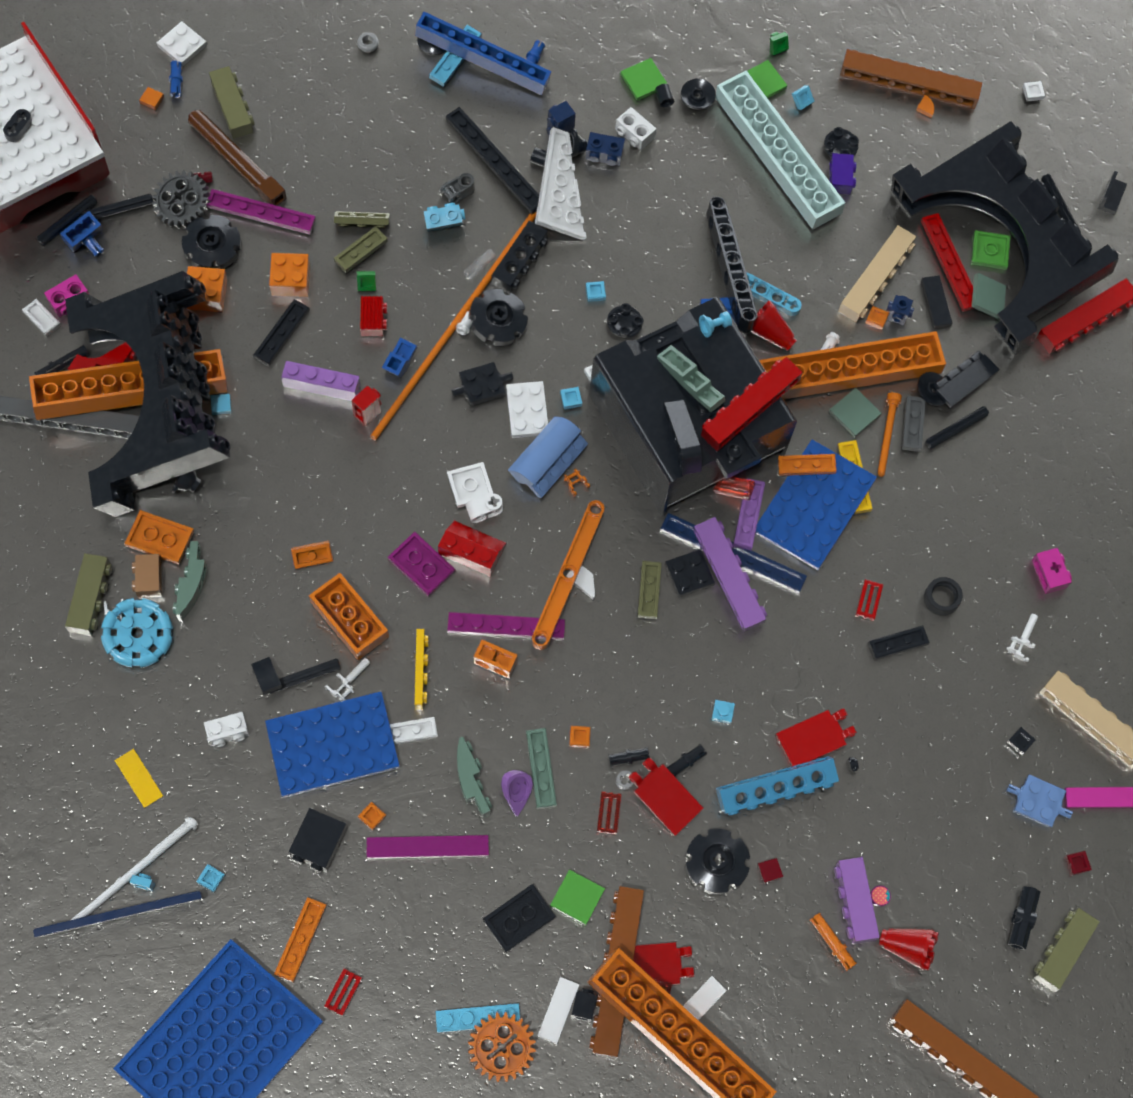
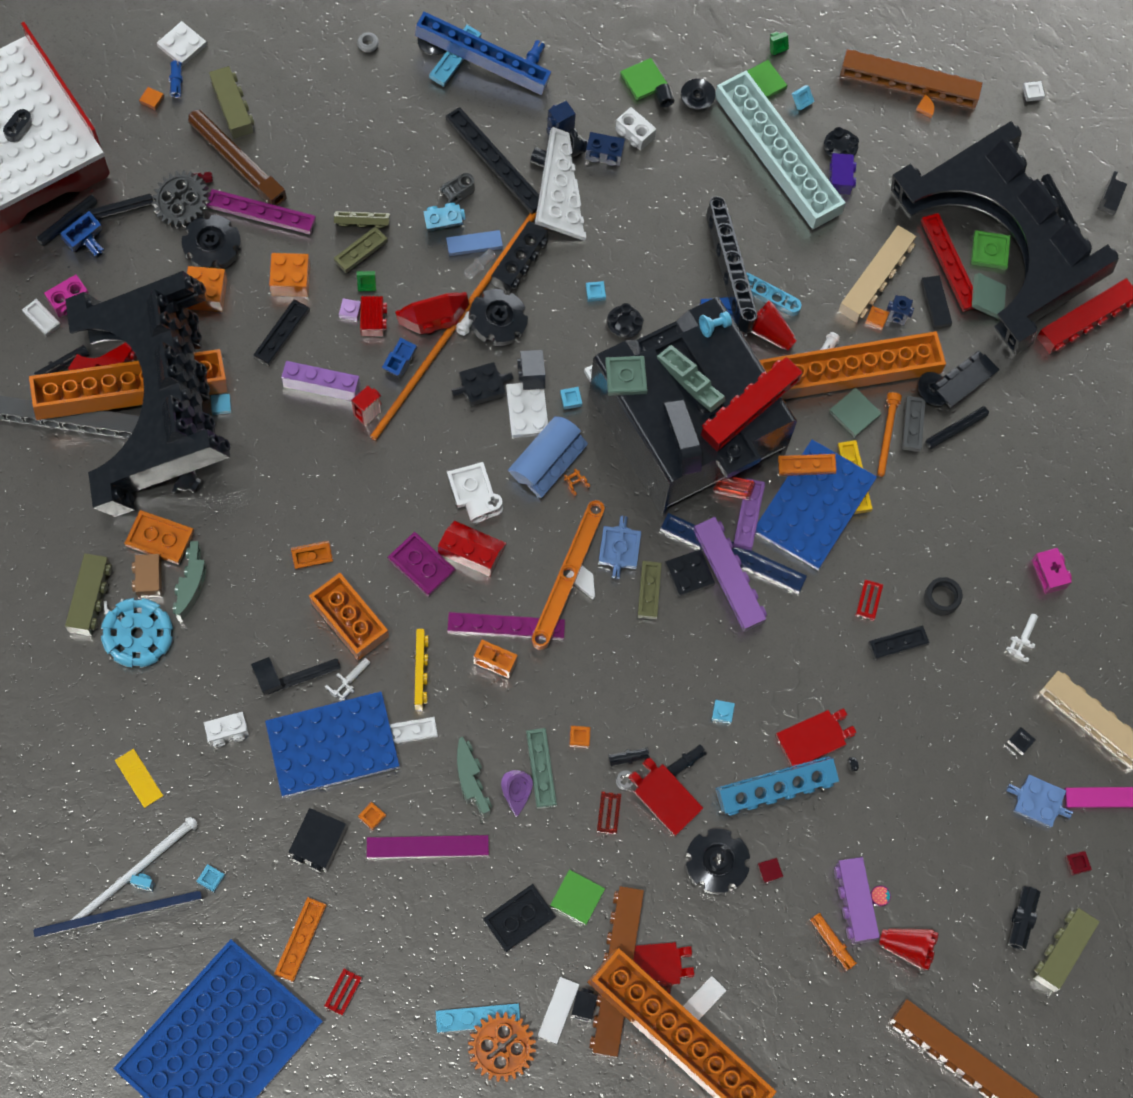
none -> lavender plate [339,298,361,321]
none -> red wedge [395,292,470,334]
none -> medium blue tile [446,230,503,256]
none -> brick [517,350,545,390]
none -> medium blue plate [598,516,641,579]
none -> sand green tile [605,356,647,396]

